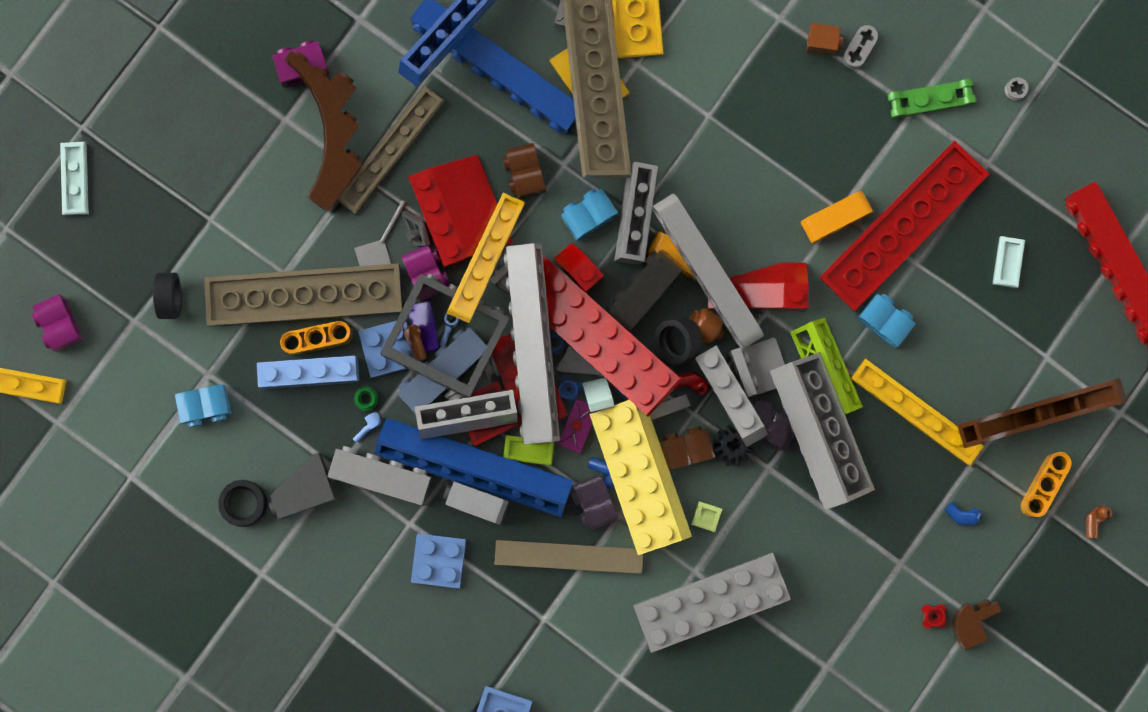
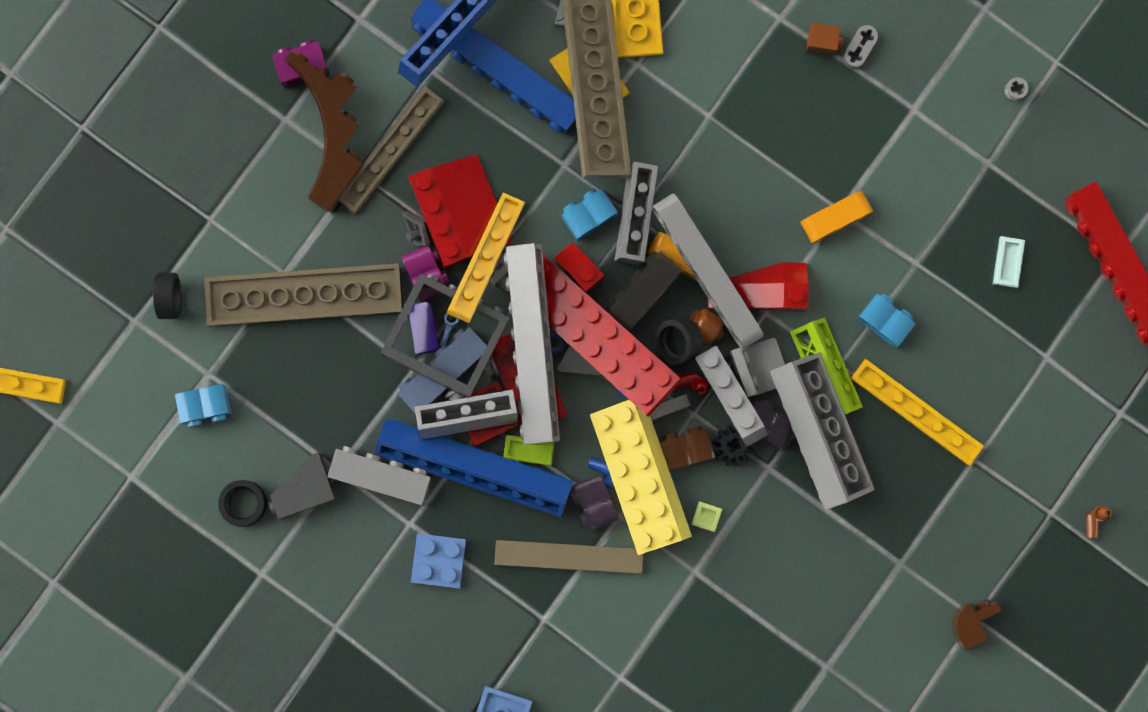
magenta brick [32,294,83,352] -> none
light aqua tile [60,142,89,216] -> none
light blue brick [257,356,360,389] -> none
light orange beam [280,321,353,355] -> none
light blue hand [353,412,381,443] -> none
light grey piece [354,201,406,266] -> none
green plate [354,387,379,411] -> none
medium blue plate [358,321,414,379] -> none
dark orange arm [404,324,427,361] -> none
slope [443,482,510,525] -> none
reddish brown brick [503,143,546,199] -> none
blue plate [558,376,583,404] -> none
magenta tile [558,399,598,454] -> none
light aqua tile [582,378,614,412] -> none
light grey brick [633,553,791,653] -> none
red plate [819,140,989,312] -> none
bright green plate [887,79,977,118] -> none
red plate [921,604,947,629] -> none
blue arm [944,501,982,526] -> none
reddish brown arch [957,378,1127,448] -> none
light orange beam [1021,452,1072,518] -> none

